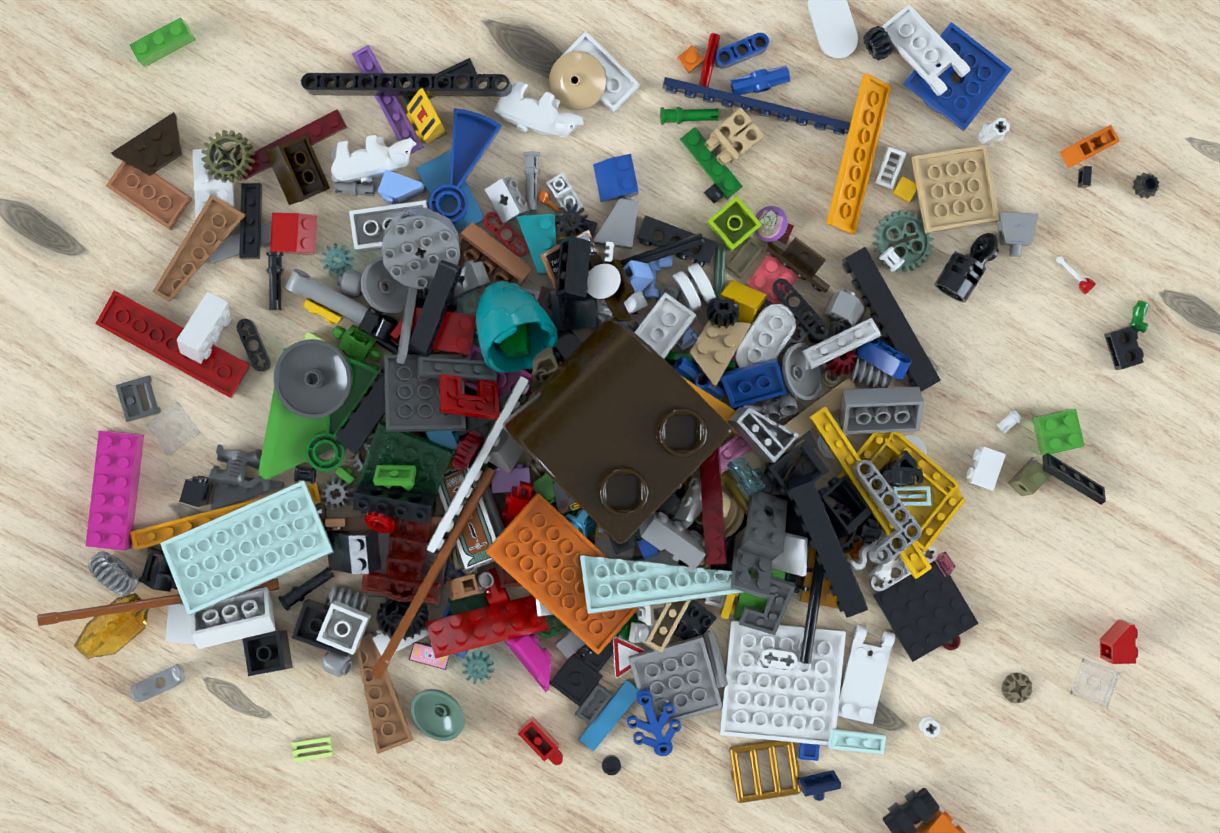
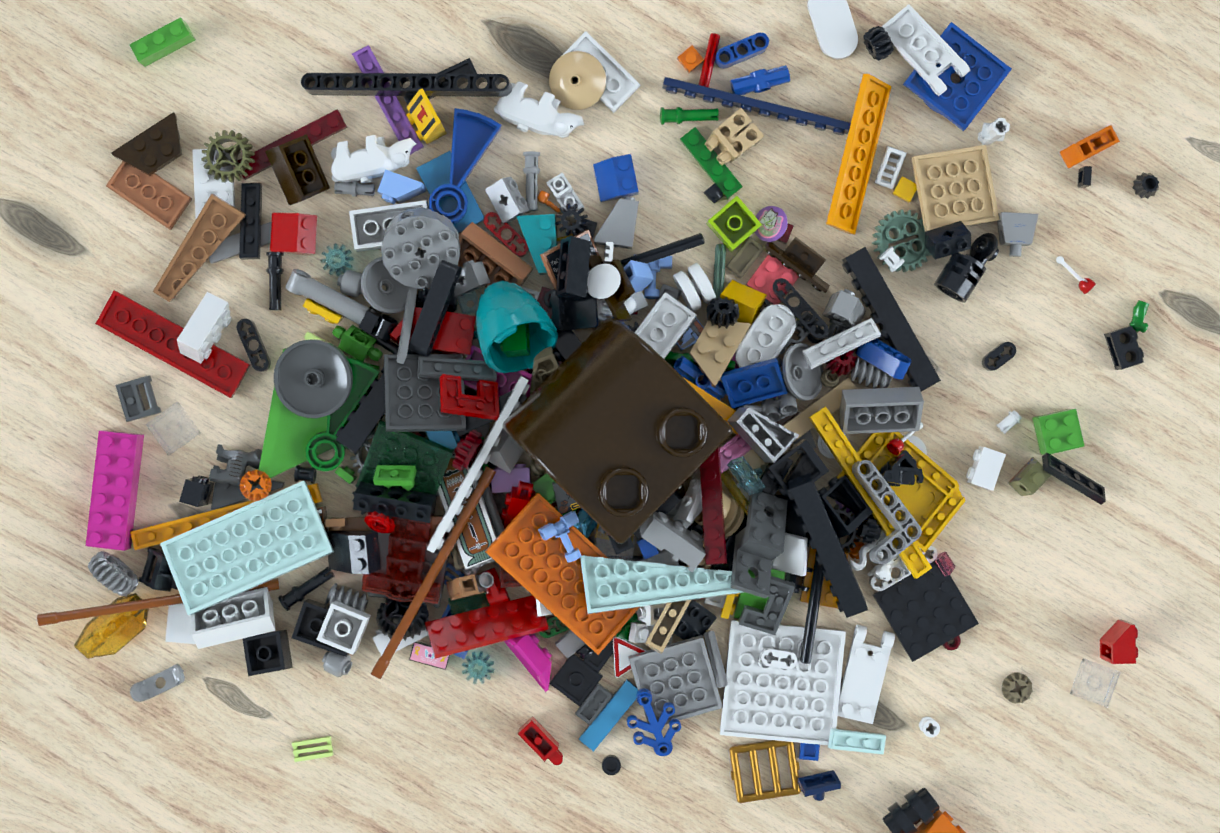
light grey gear [320,477,354,510] -> none
medium nougat wing [356,632,414,754] -> none
sand green dish [410,689,465,741] -> none
black brick [637,215,718,267] -> none
light aqua tile [891,486,931,506] -> none
none -> orange gear [240,469,272,501]
none -> light blue bar [538,511,582,562]
none -> red hinge [887,422,923,455]
none -> black brick [925,221,971,260]
none -> black beam [982,342,1016,371]

